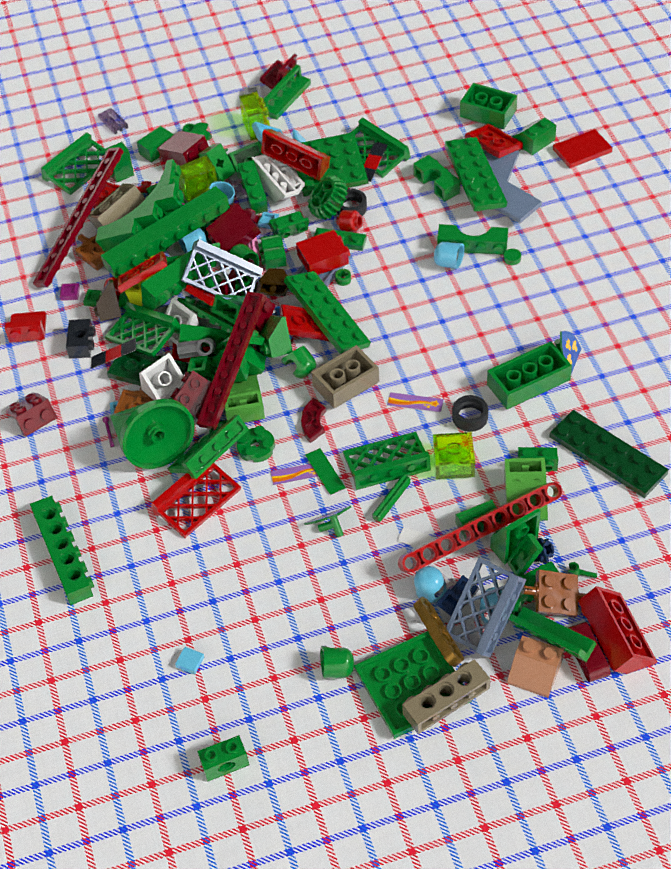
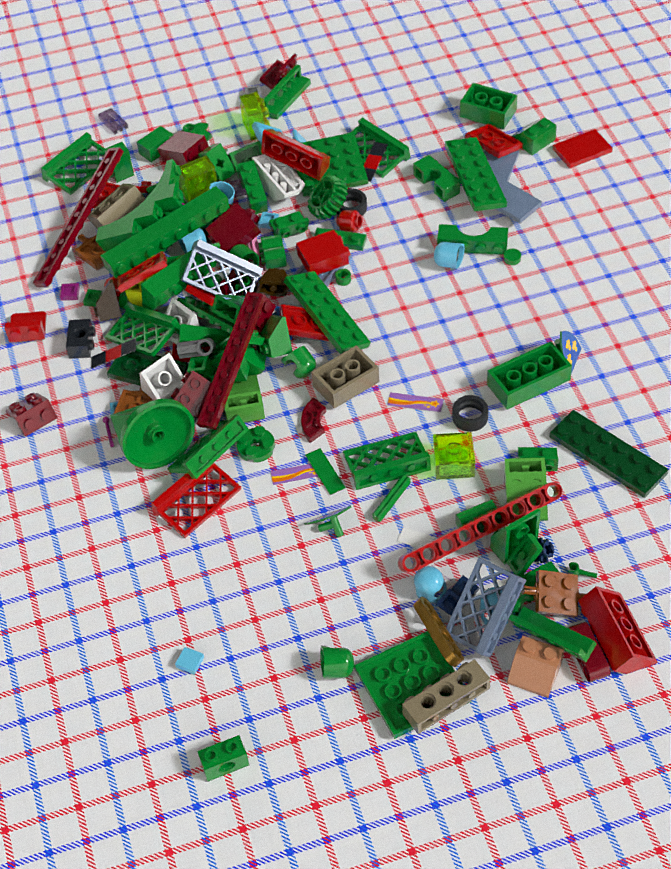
green brick [30,495,94,606] -> none

